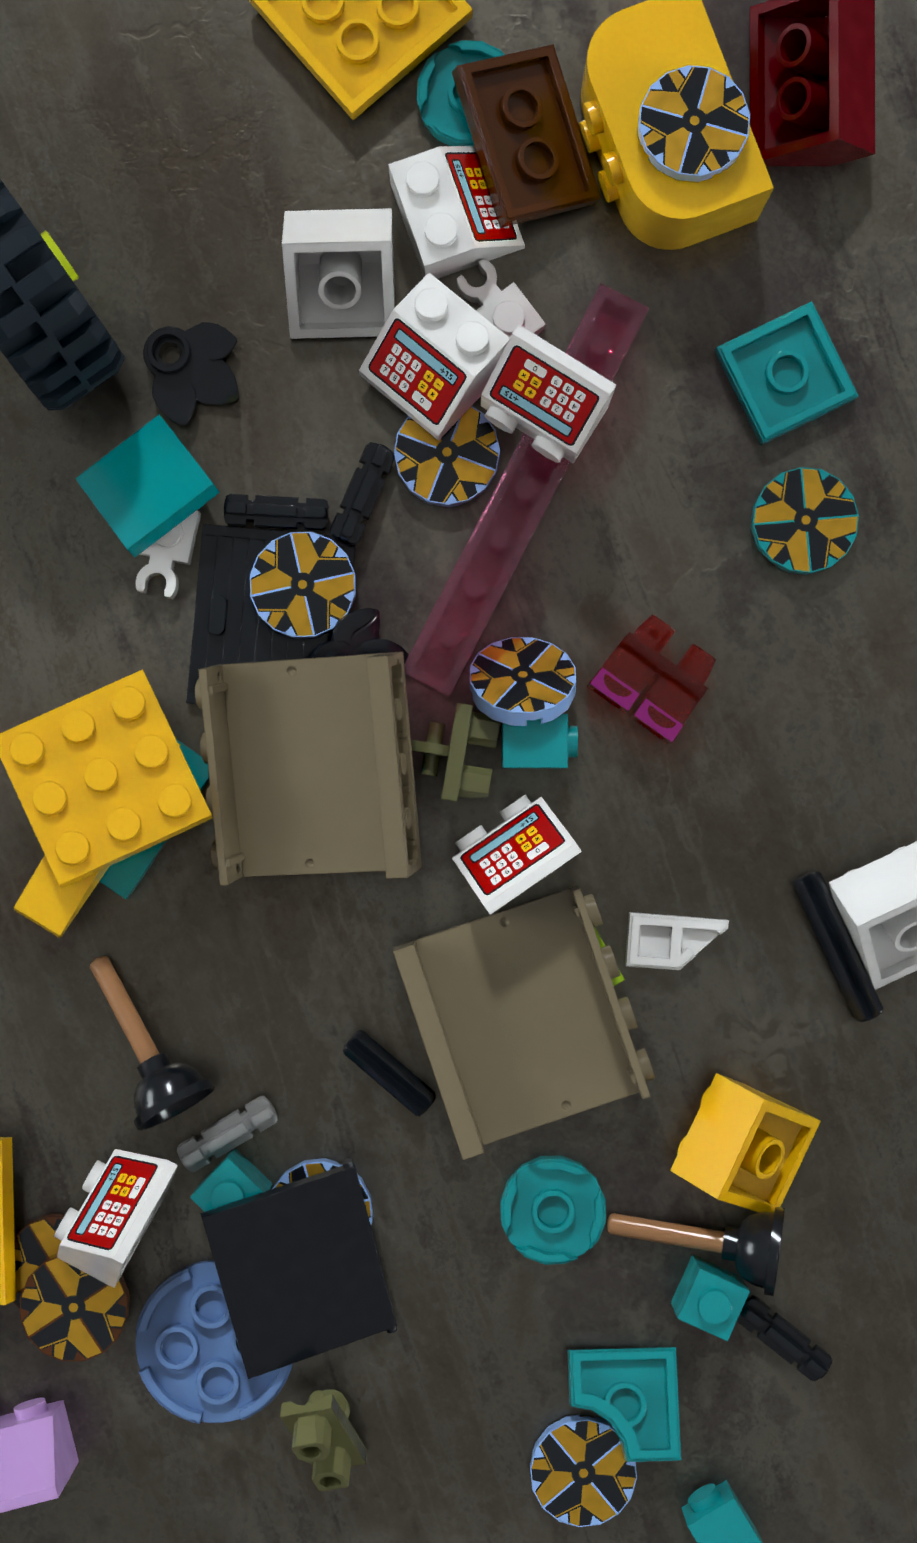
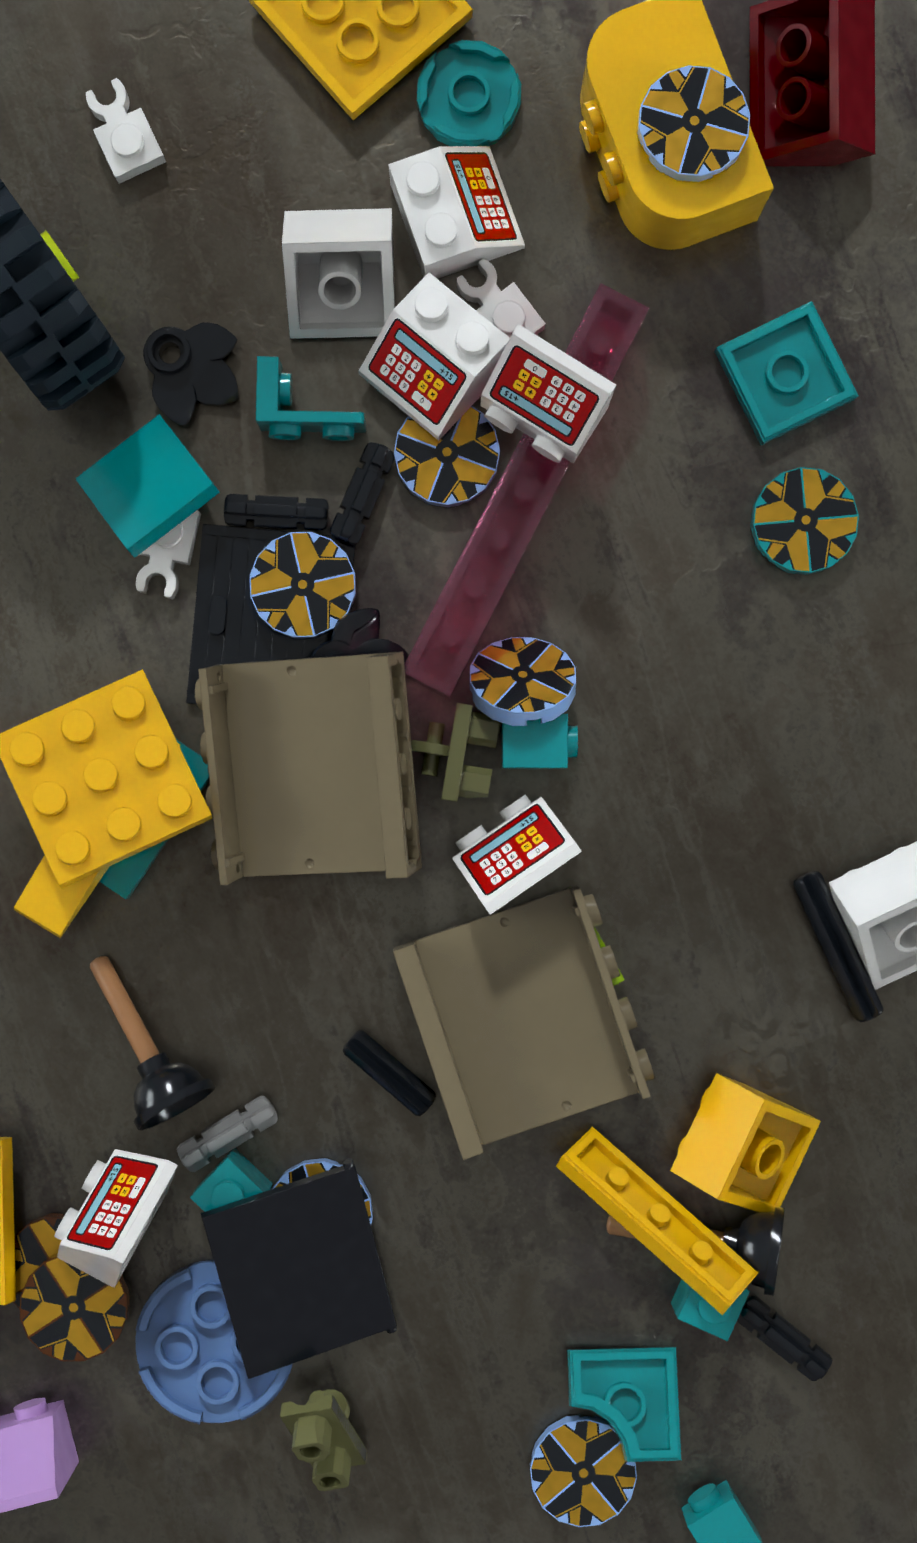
reddish brown tile [452,44,601,228] -> none
teal tile [500,1155,606,1265] -> none
clear red hips [586,615,716,745] -> none
white tile [625,912,729,970] -> none
none -> white plate [86,78,166,184]
none -> teal bracket [256,356,366,441]
none -> yellow tile [556,1126,759,1315]

